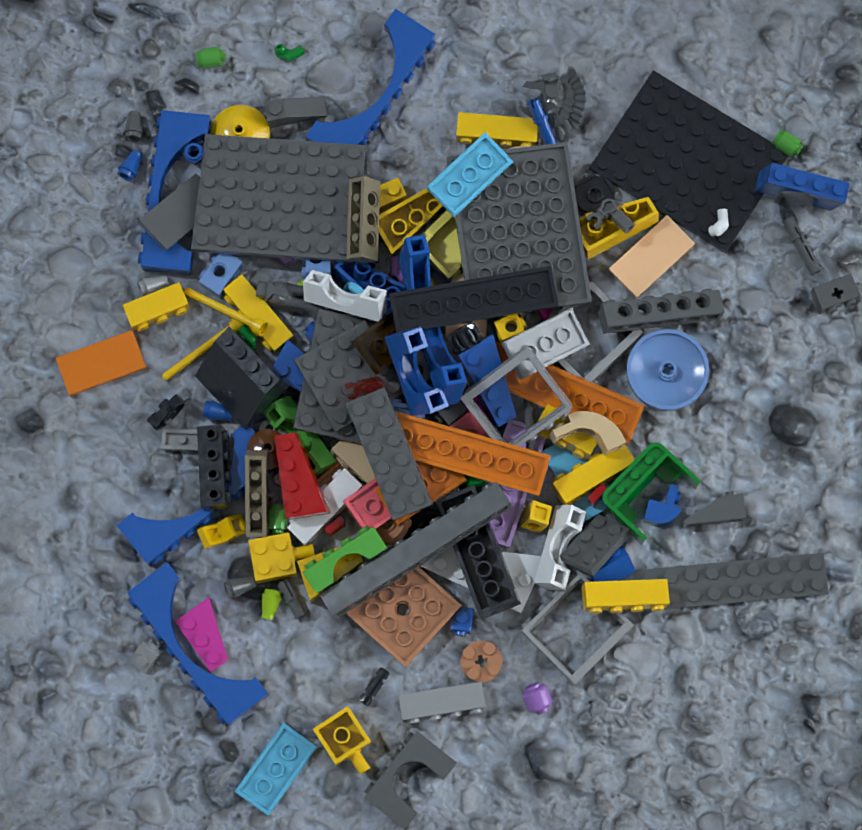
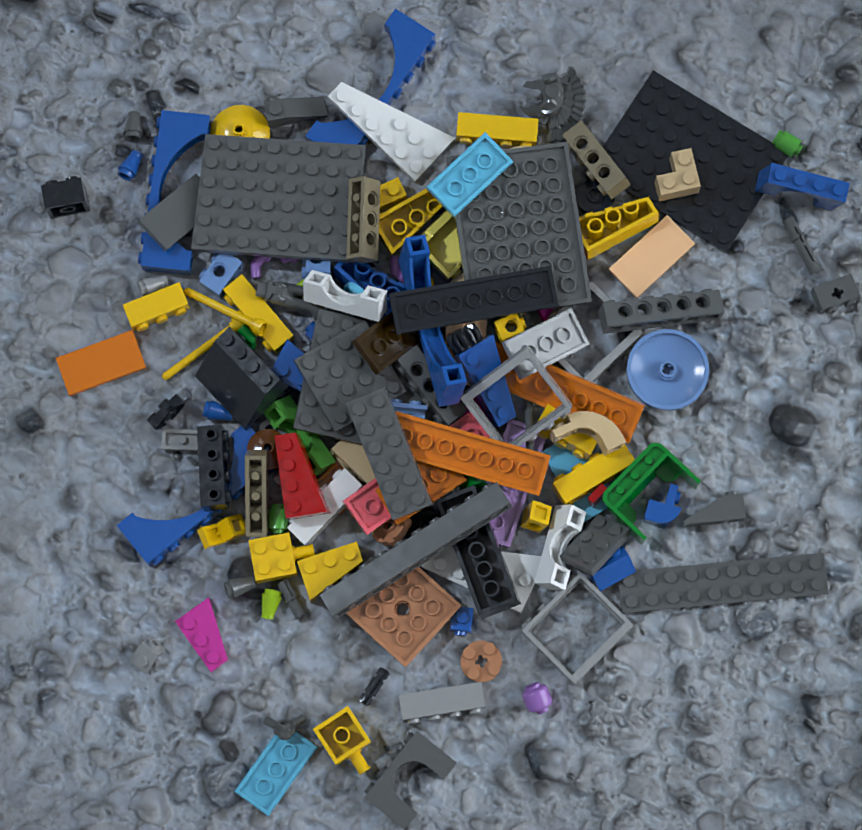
blue arch [127,562,269,726] -> none
blue cone [184,143,204,165] -> none
bright green brick [196,46,226,69] -> none
green arm [274,44,305,62] -> none
bright green arch [302,525,387,593] -> none
red tile [324,516,346,537] -> none
clear red plate [345,376,384,400] -> none
blue arch [384,327,449,416] -> none
blue pin [527,98,557,145] -> none
yellow brick [581,579,670,614] -> none
dark grey bar [586,199,635,234] -> none
white arm [708,209,729,236] -> none
none -> black brick [41,176,90,219]
none -> medium lavender arm [250,256,271,280]
none -> dark grey piece [263,715,306,740]
none -> white wing [327,82,455,182]
none -> dark tan brick [562,120,631,200]
none -> tan brick [654,148,701,202]

